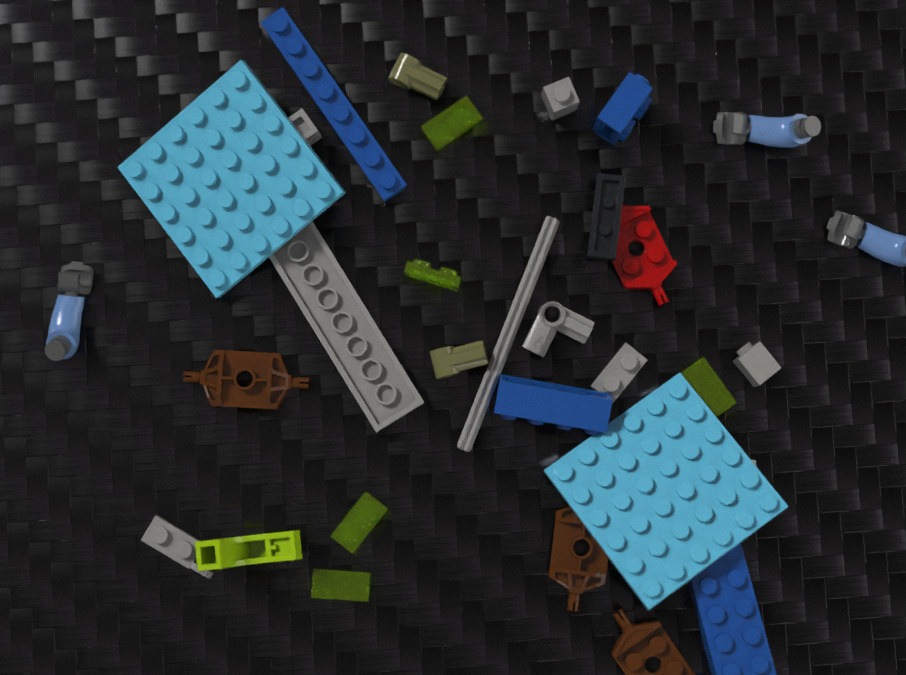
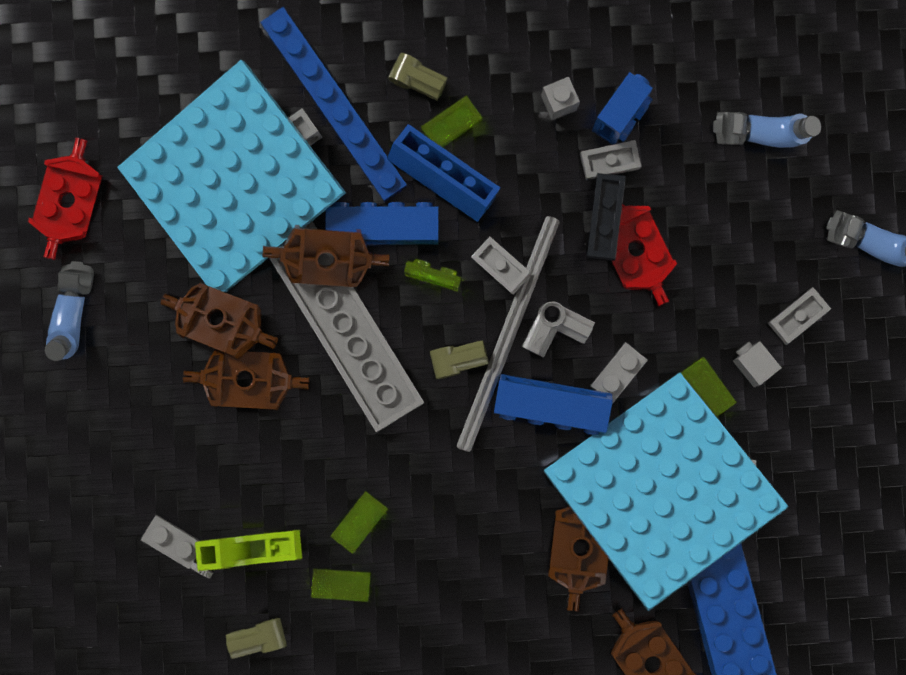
none -> red plate [28,138,102,260]
none -> reddish brown plate [161,283,278,360]
none -> olive piece [226,618,287,659]
none -> reddish brown plate [262,225,389,287]
none -> blue brick [326,202,438,245]
none -> blue brick [387,124,500,222]
none -> light grey plate [471,237,532,295]
none -> light grey plate [580,140,641,181]
none -> light grey plate [768,288,831,345]

